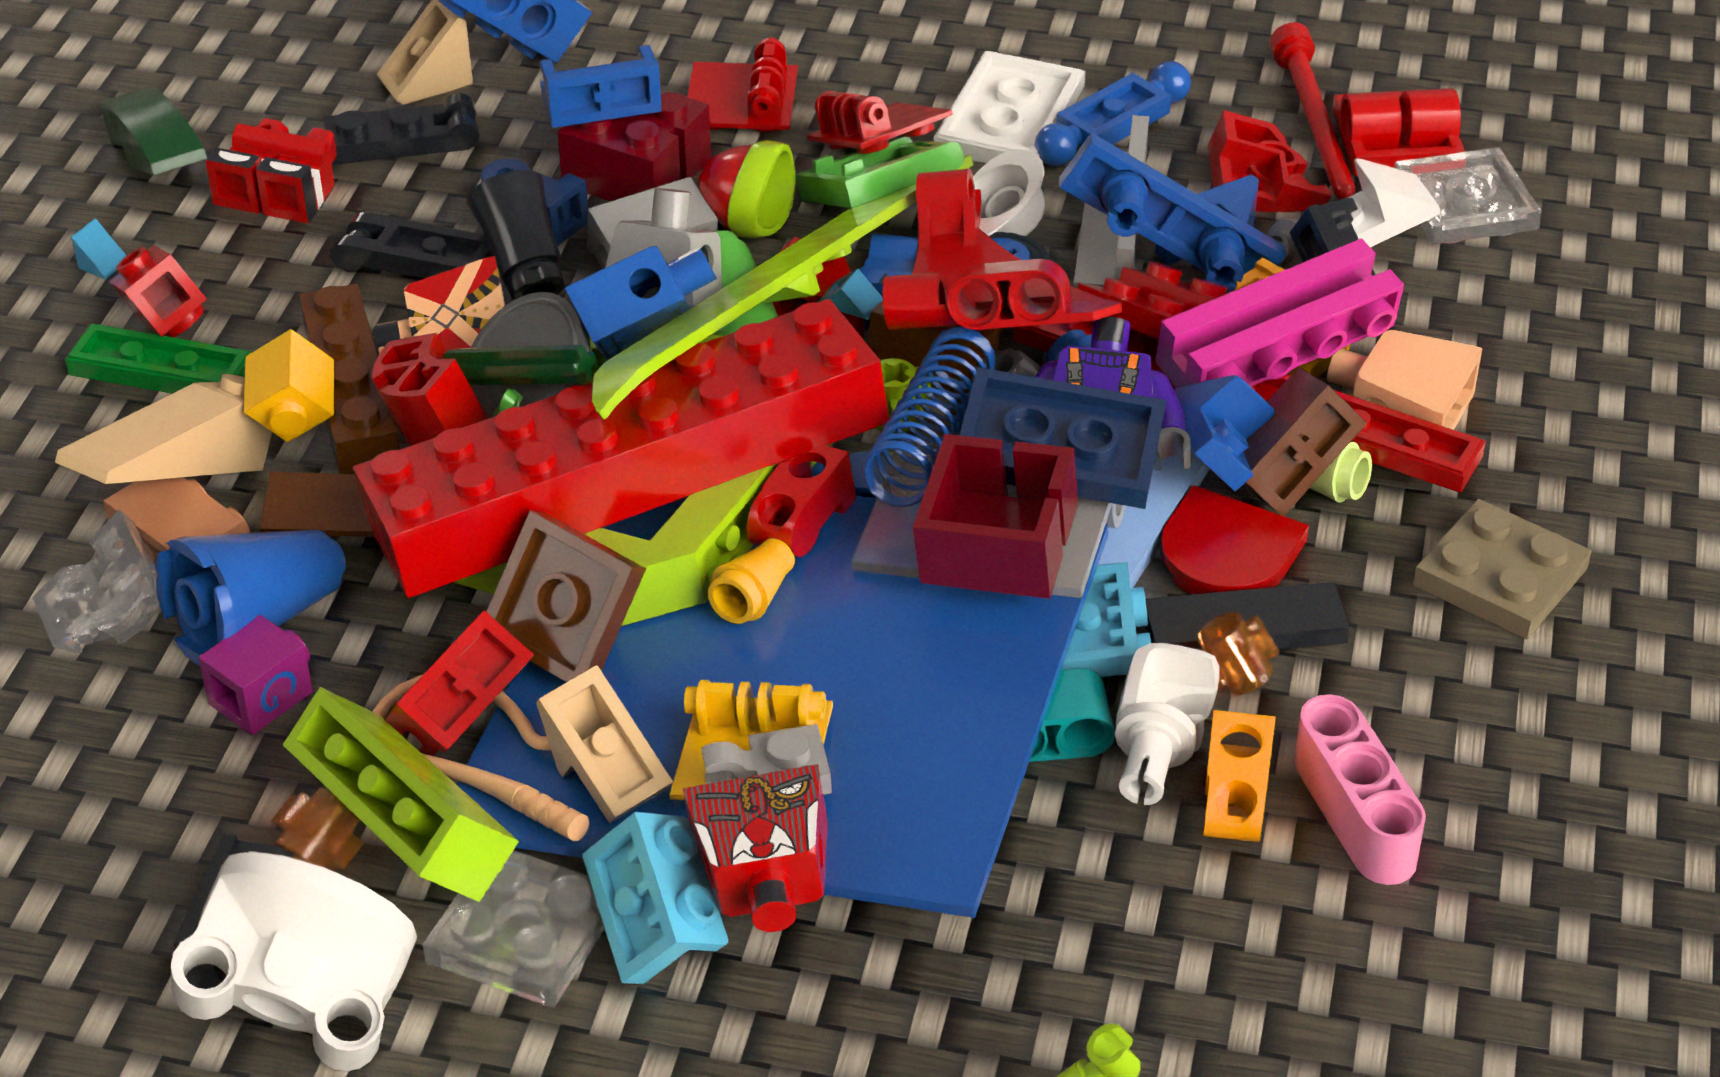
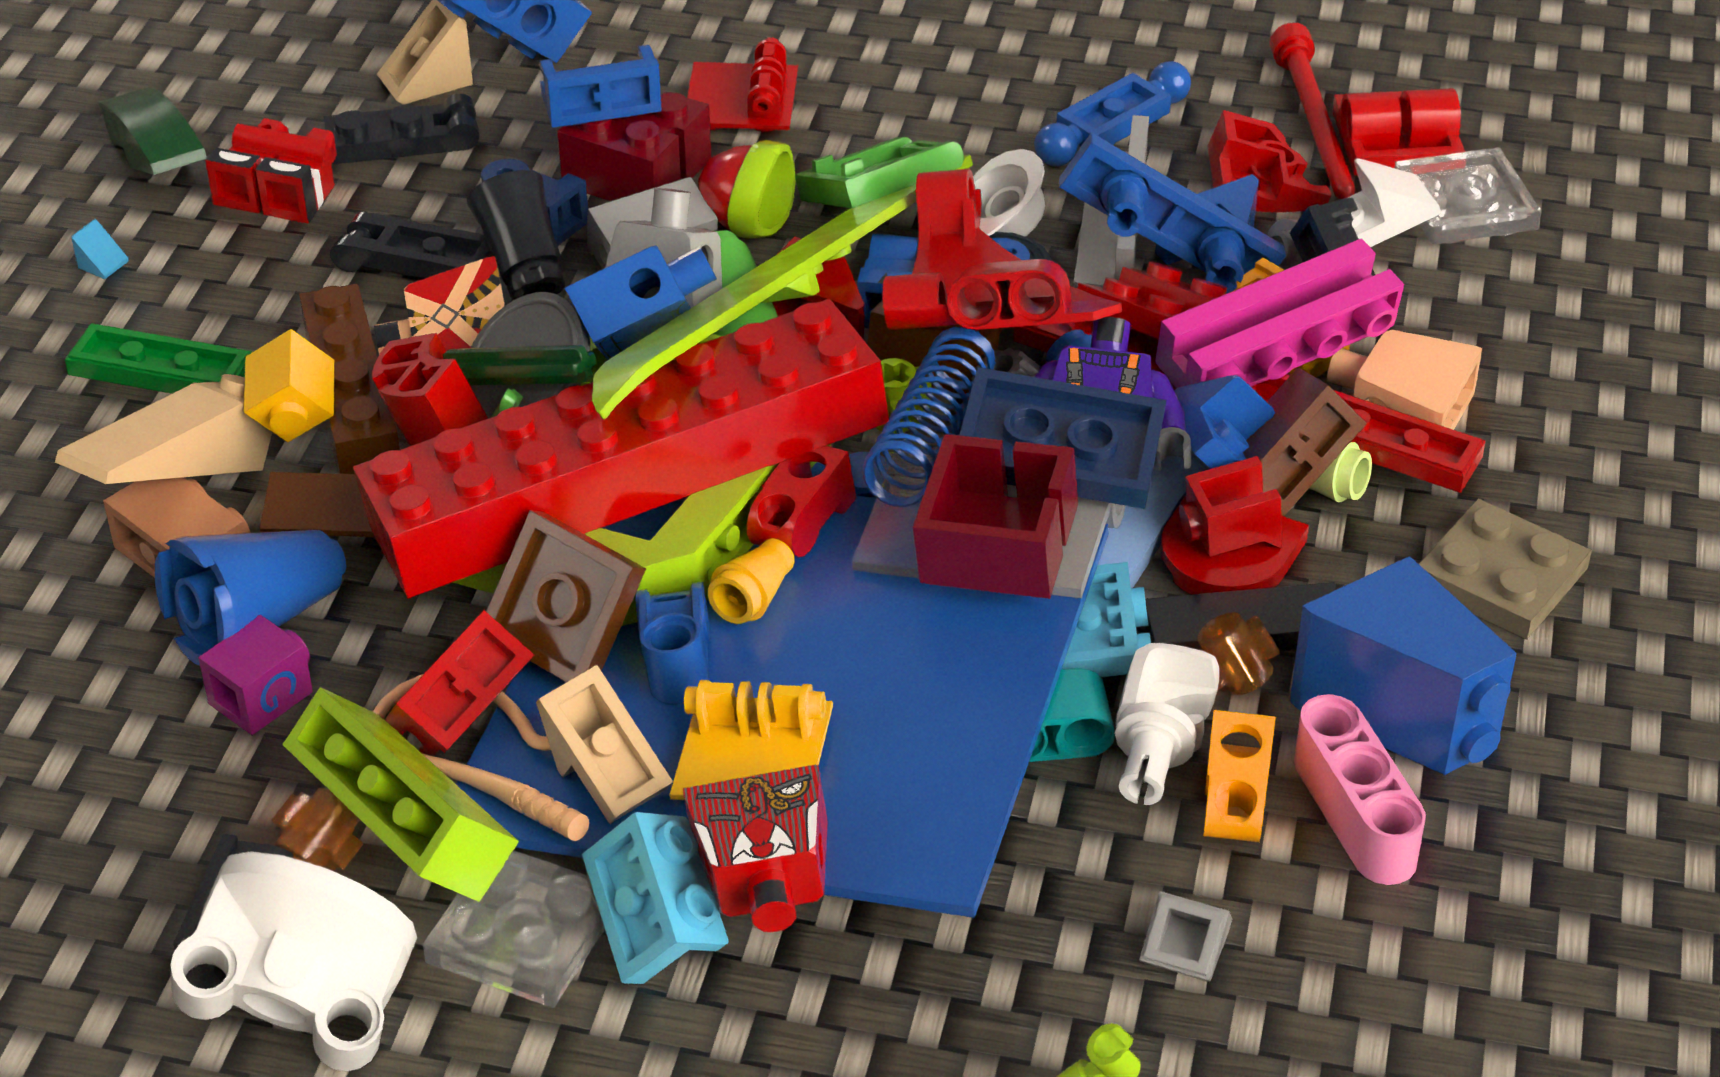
clear cylinder [32,509,160,653] -> none
red brick [109,245,207,337] -> none
light grey plate [701,724,832,795] -> none
red hinge [806,90,953,154] -> none
dark azure piece [818,268,883,320] -> none
white tile [934,51,1085,163] -> none
none -> blue piece [636,582,710,704]
none -> light grey slope [1139,891,1232,982]
none -> red window [1179,456,1282,557]
none -> blue slope [1290,556,1517,775]

